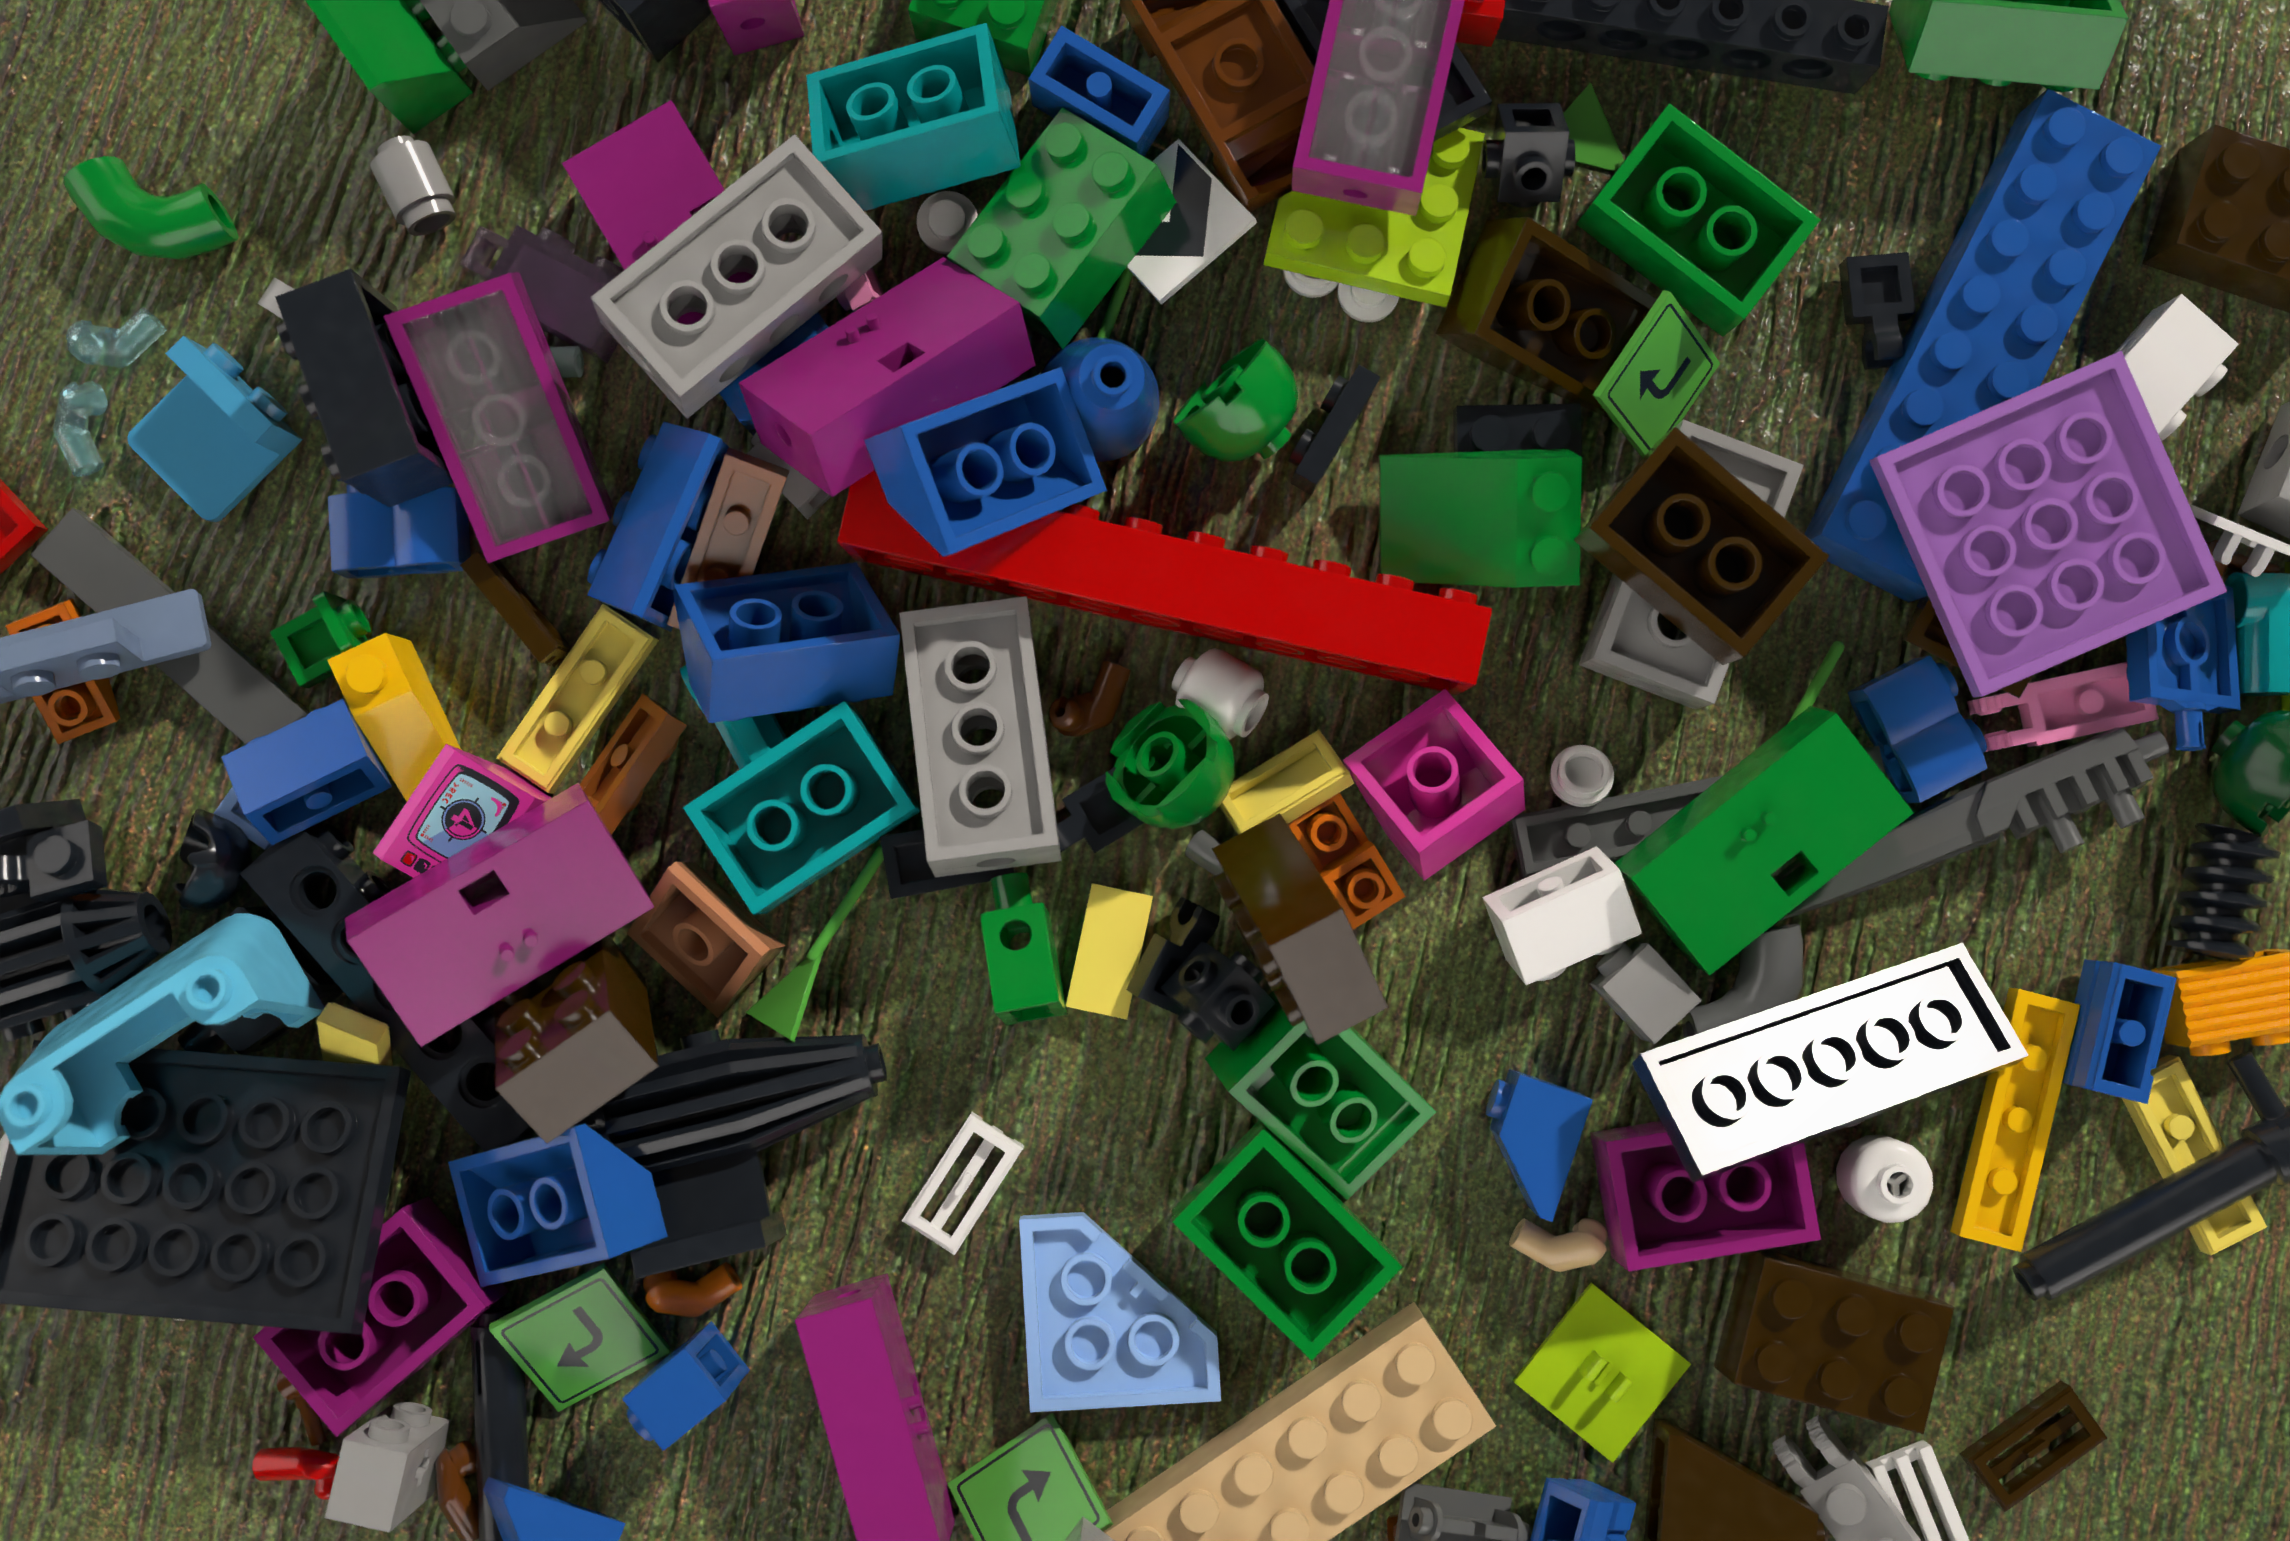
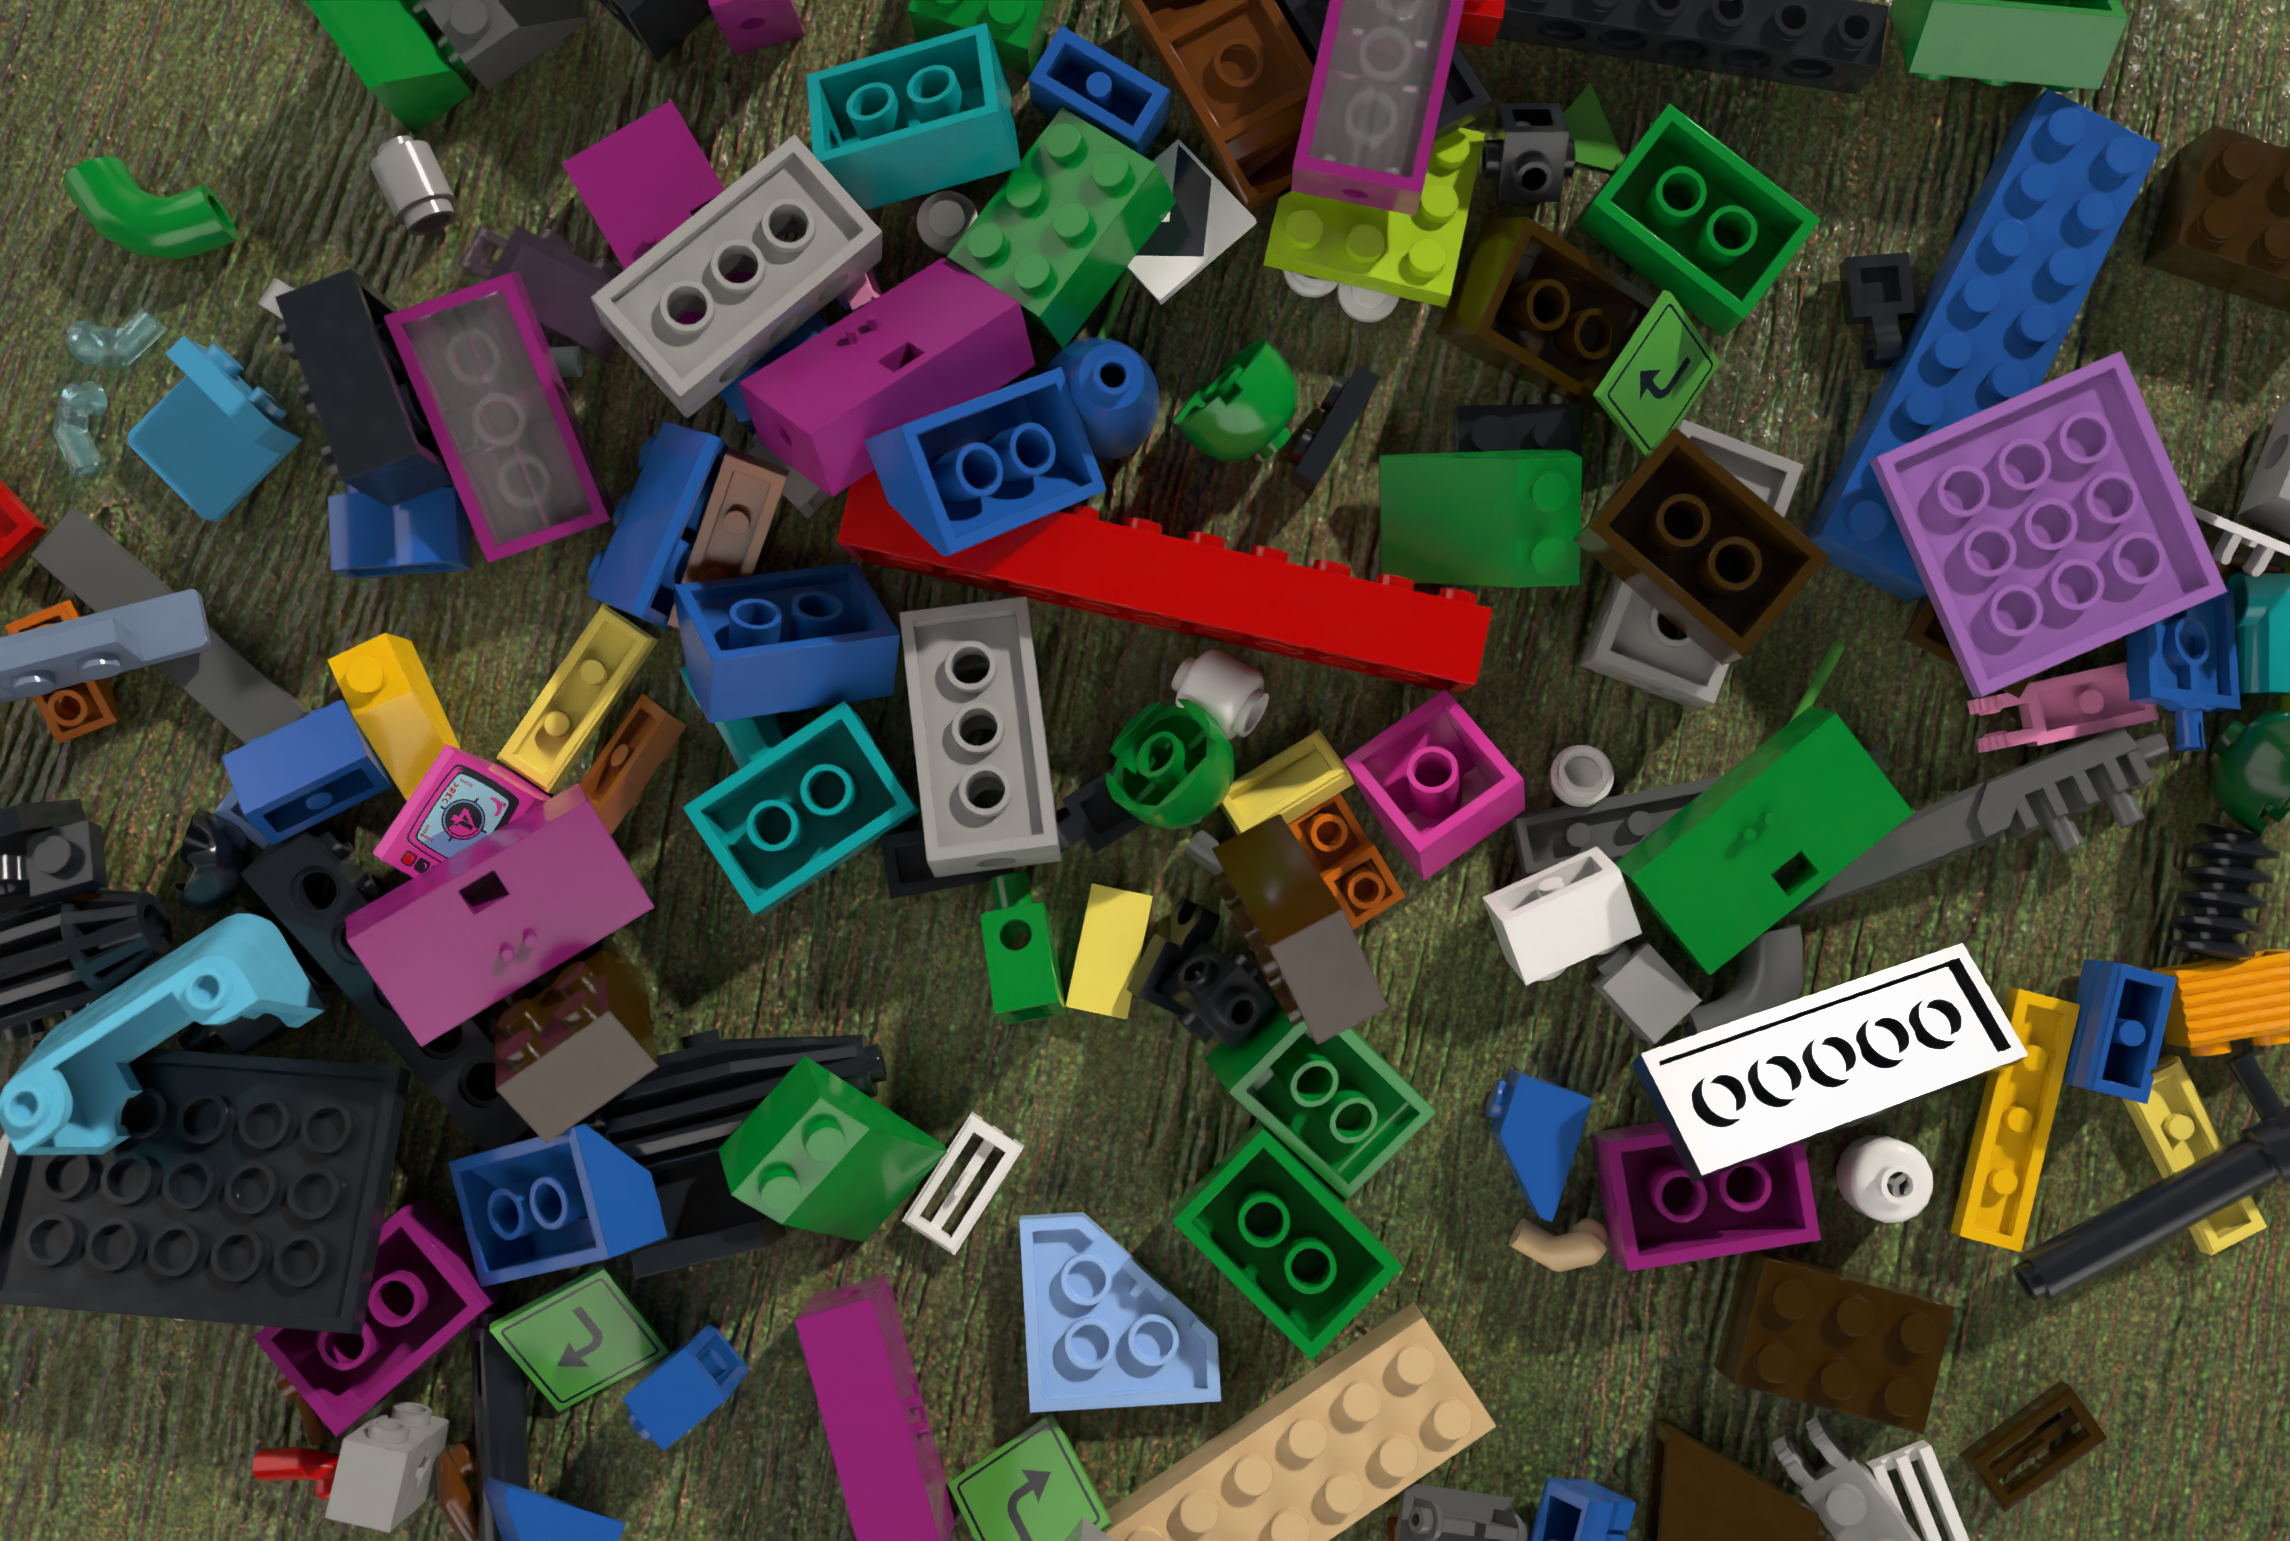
green bracket [270,591,371,689] -> none
light yellow tile [316,1002,393,1066] -> none
dark brown tile [460,551,572,668] -> none
nougat slope [627,862,785,1018] -> none
orange arm [642,1262,742,1318] -> none
bright green piece [746,845,884,1042] -> none
reddish brown arm [1048,660,1131,737] -> none
lime piece [1513,1282,1691,1463] -> none
blue brick [1848,655,1988,803] -> none
white brick [2114,294,2239,441] -> none
none -> green slope [718,1055,947,1243]

